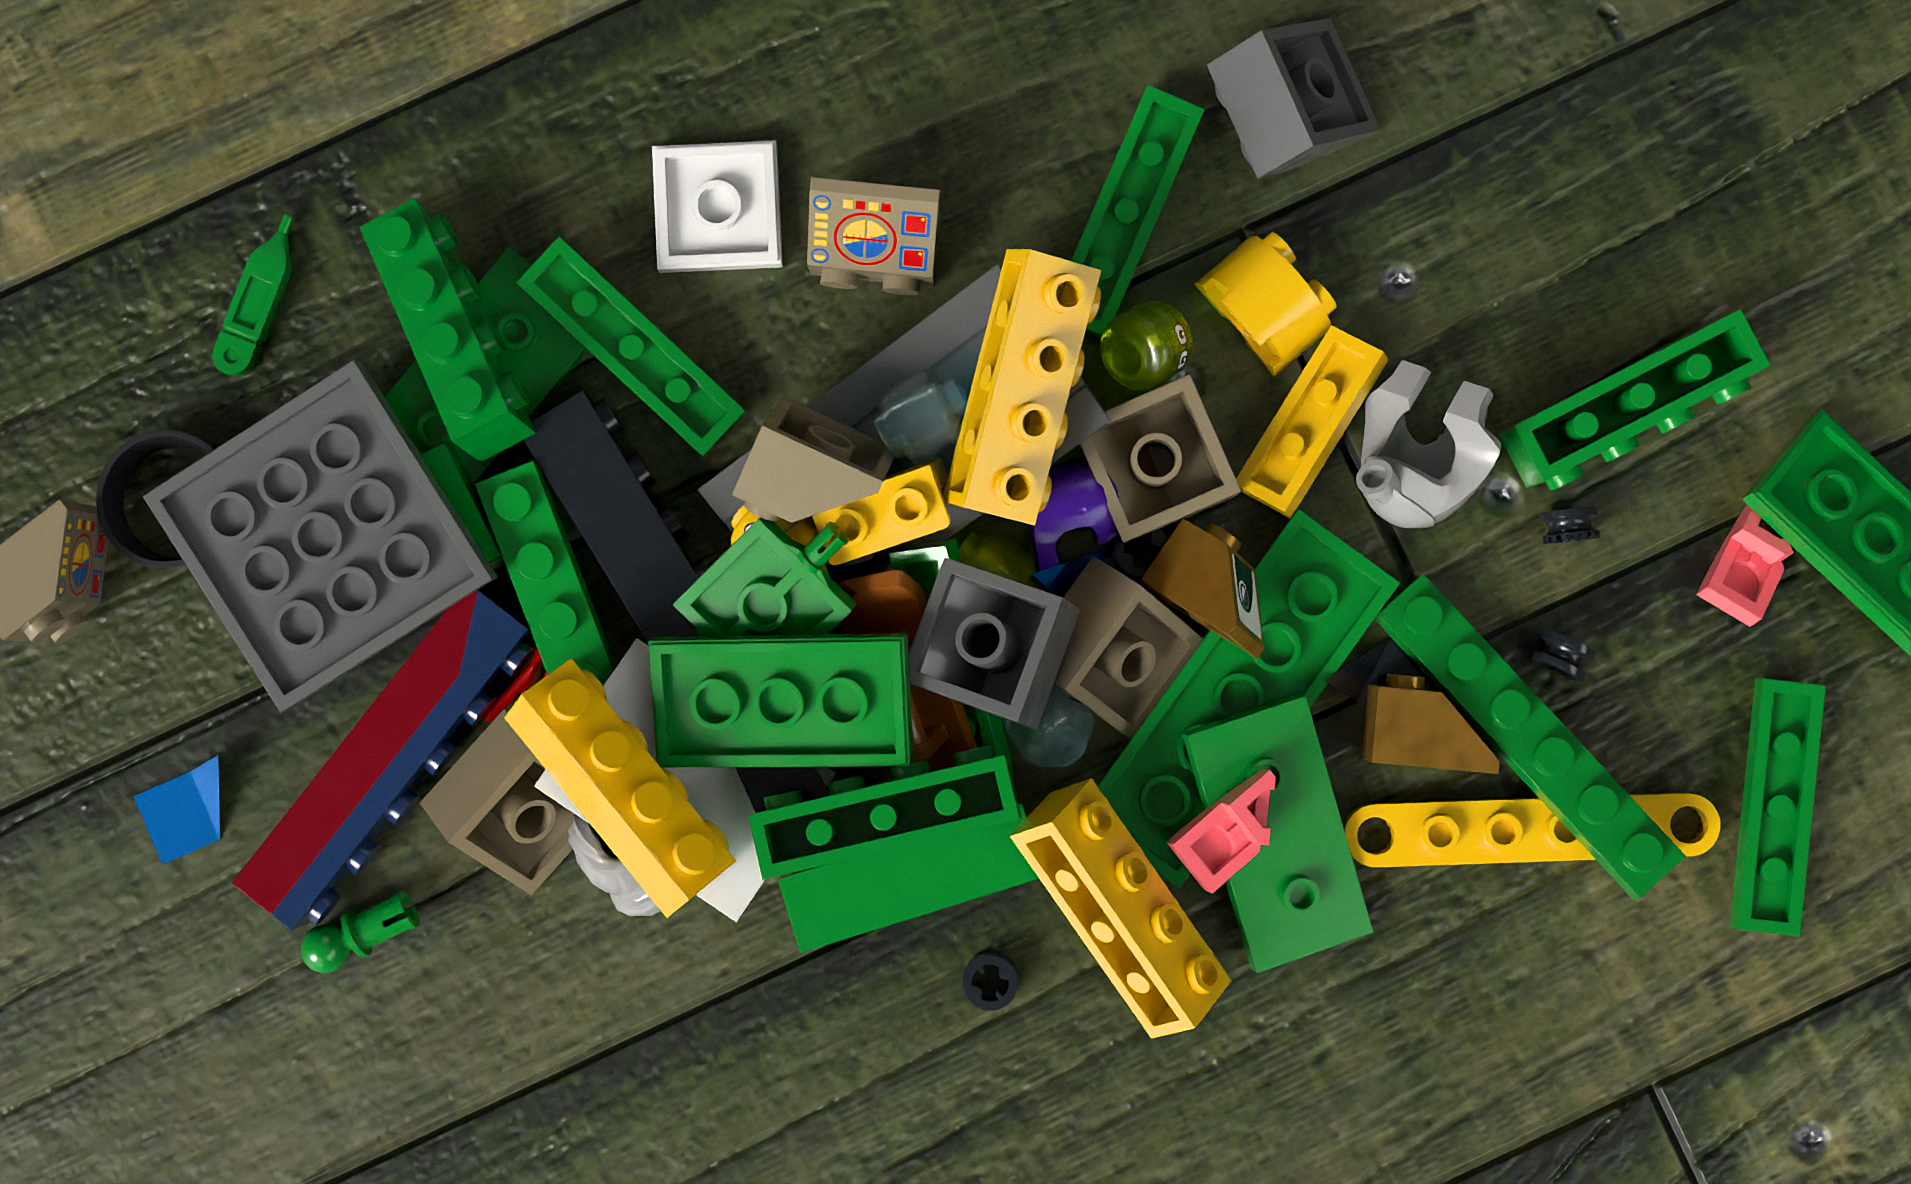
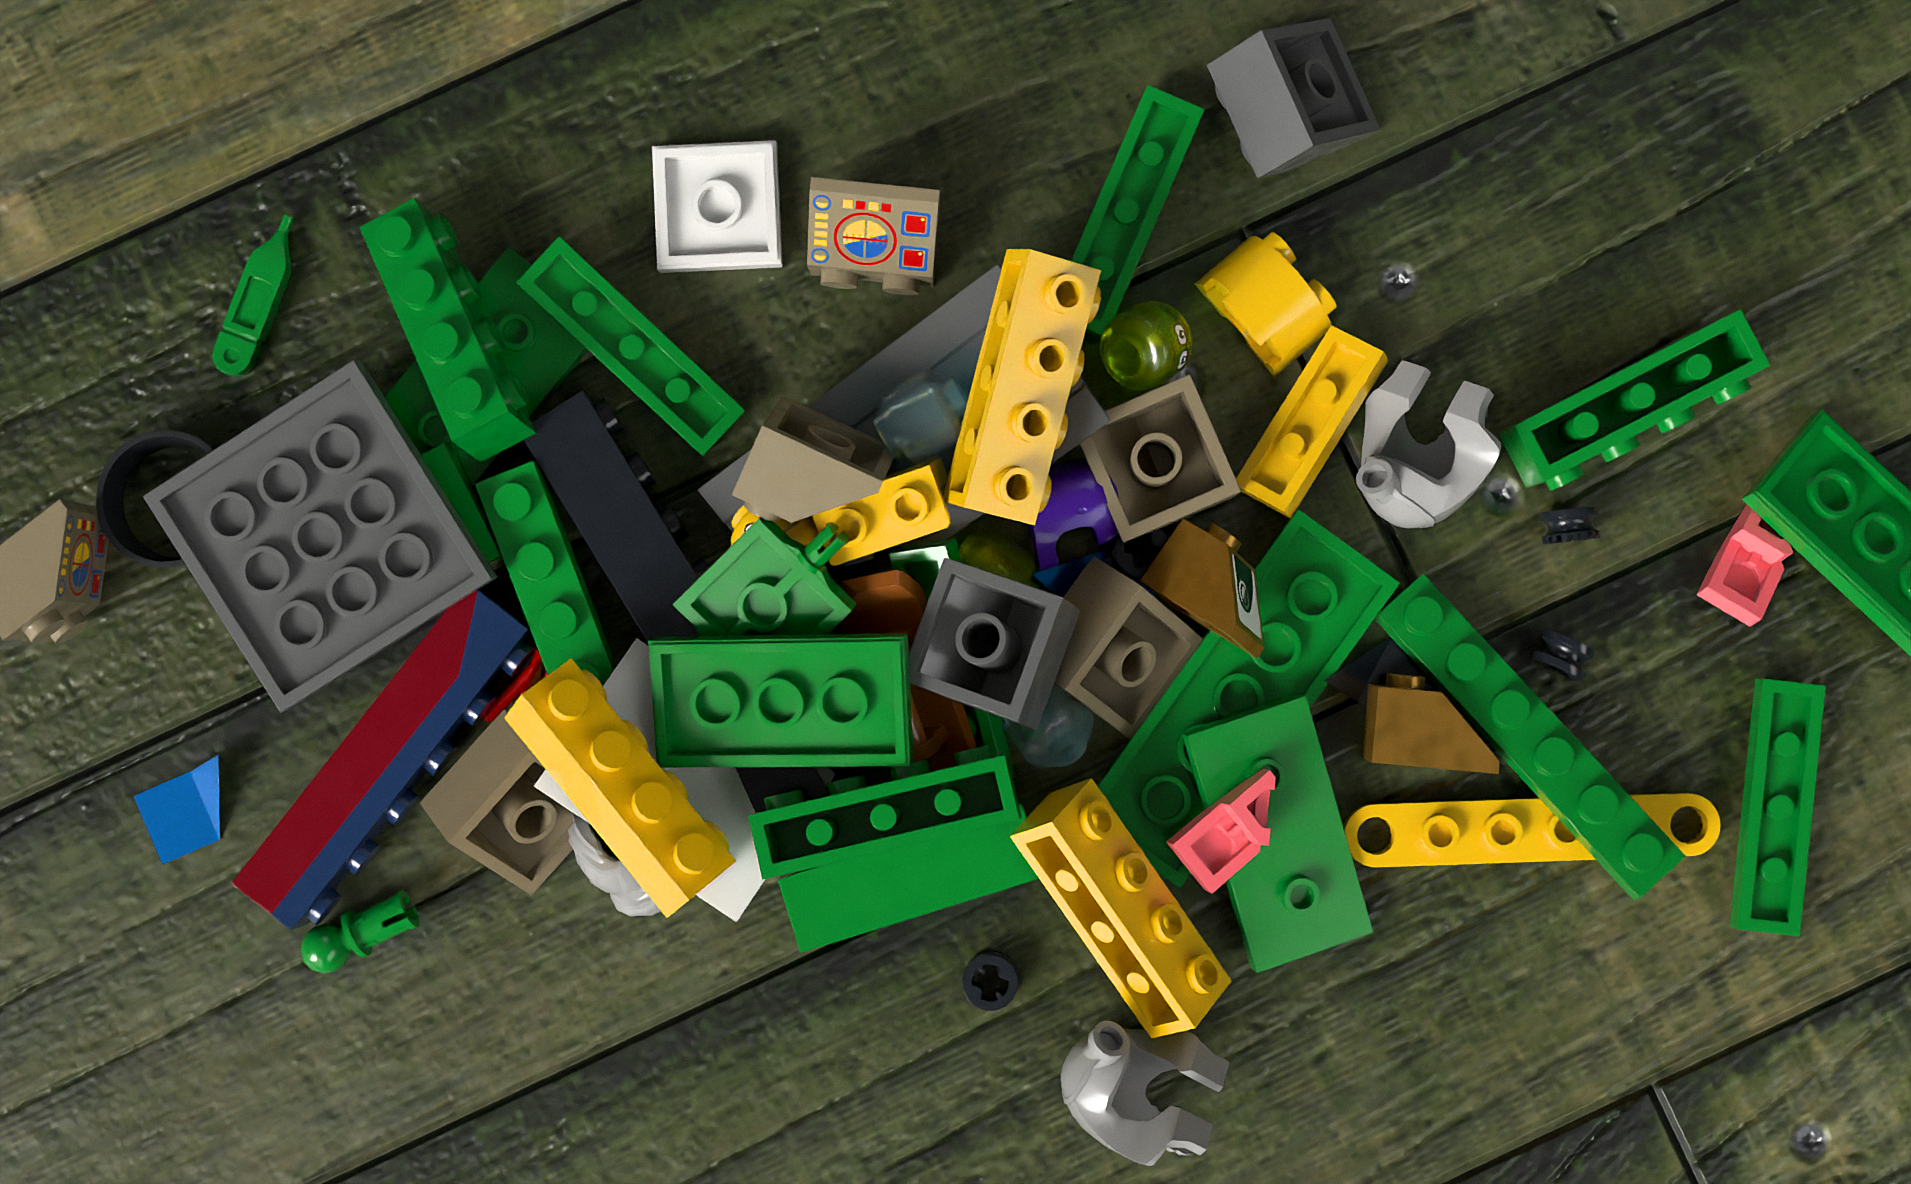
none -> light grey piece [1061,1021,1230,1166]

